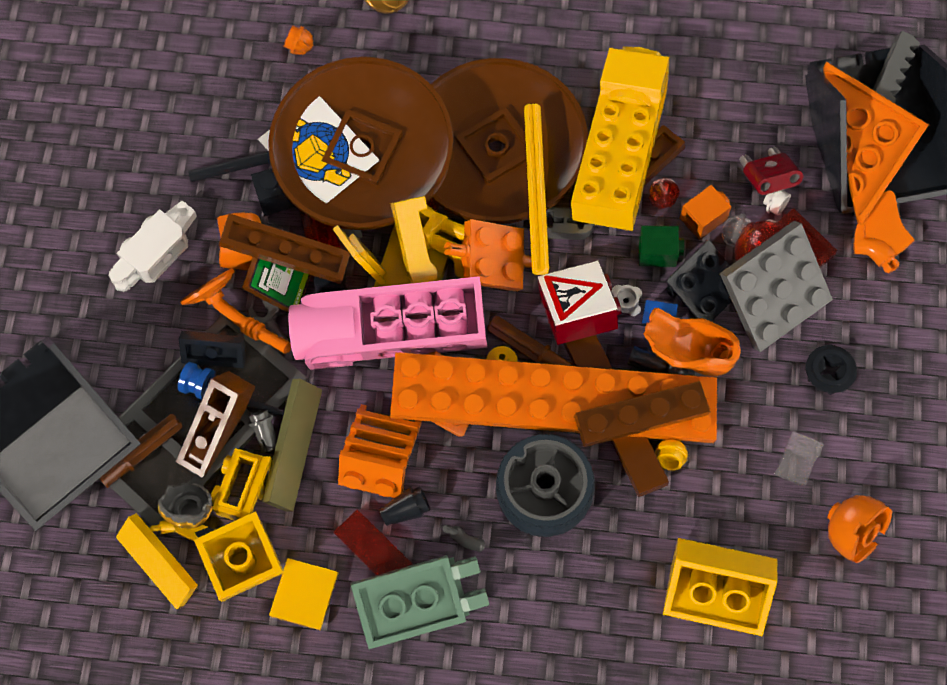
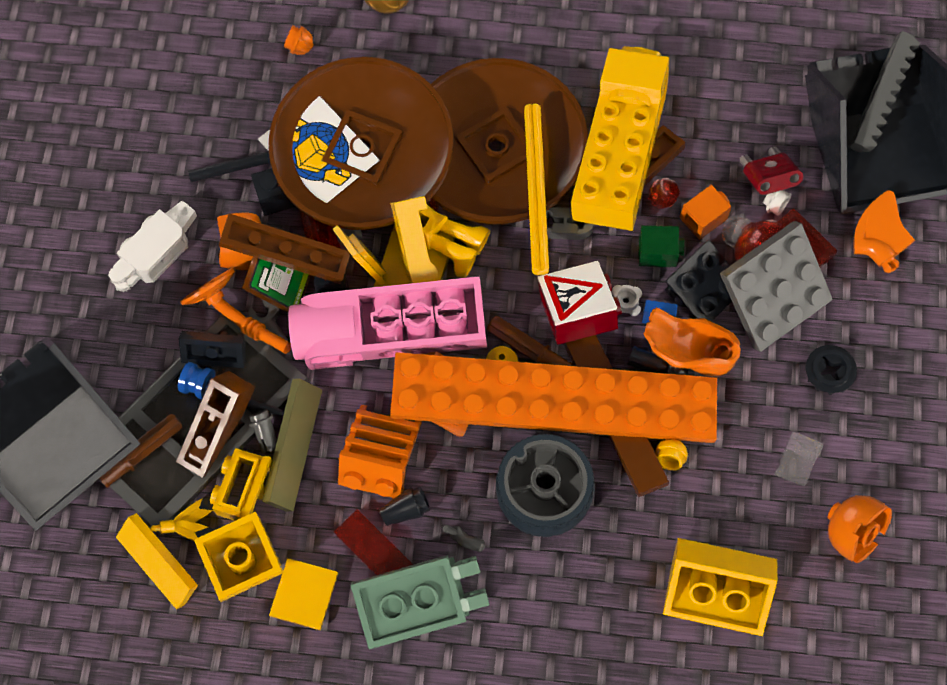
dark grey hair [158,483,213,529] -> none
orange plate [444,219,532,291] -> none
reddish brown plate [574,381,710,447] -> none
orange tile [823,62,929,225] -> none

